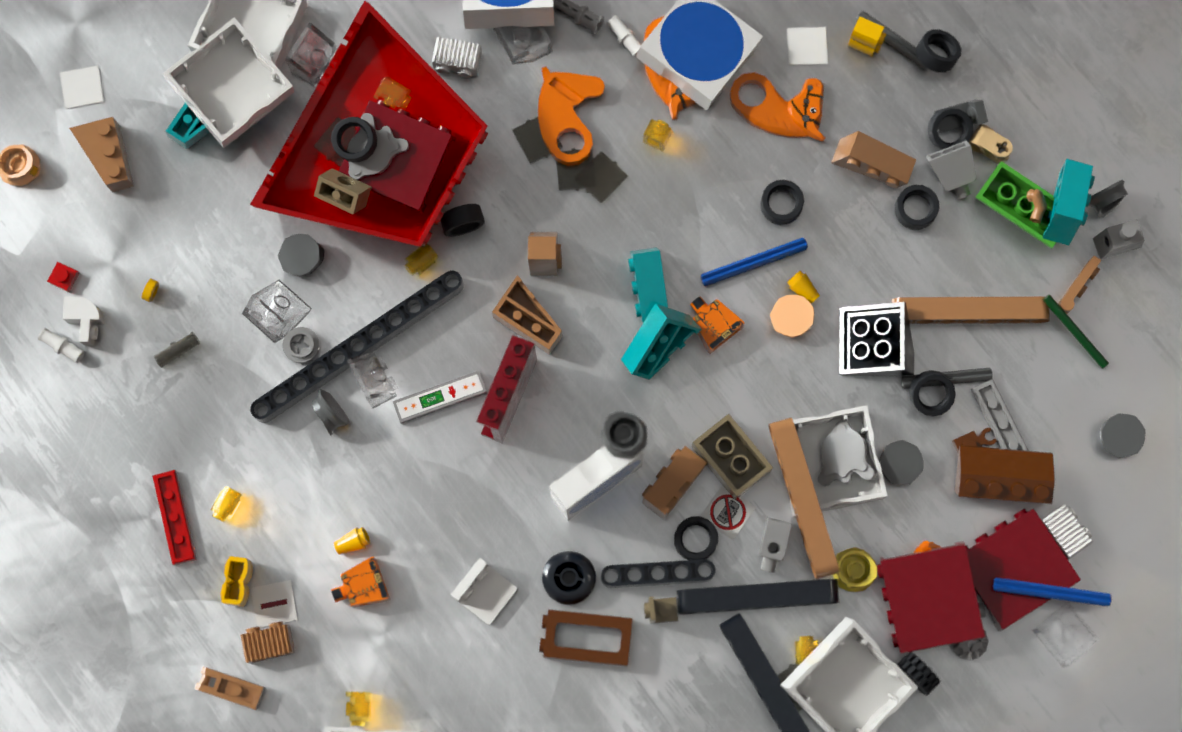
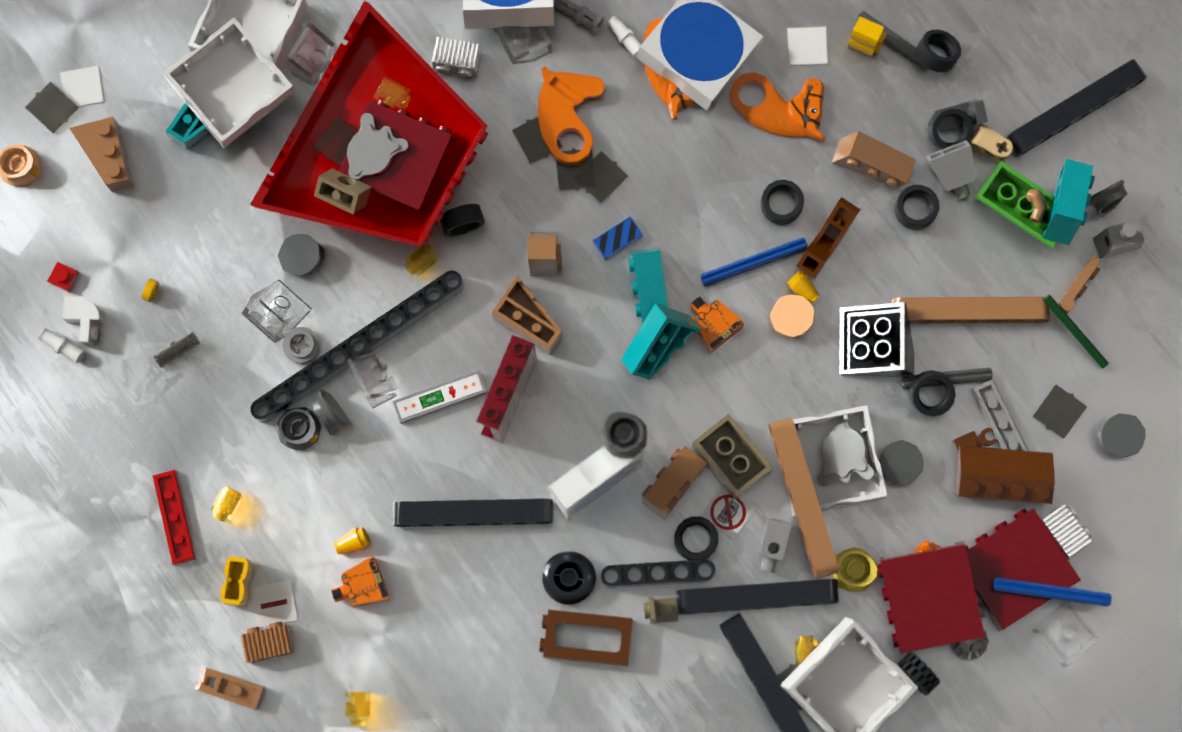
black tyre [331,117,377,162] -> none
white bracket [451,558,517,625] -> none
clear yellow brick [643,119,673,152] -> none
none -> clear smoke piece [25,81,79,133]
none -> dark grey hat [277,407,321,450]
none -> black beam [393,499,553,527]
none -> blue tile [593,216,643,260]
none -> reddish brown arch [797,197,861,278]
none -> black beam [1006,59,1147,156]
none -> clear smoke piece [1032,384,1087,439]

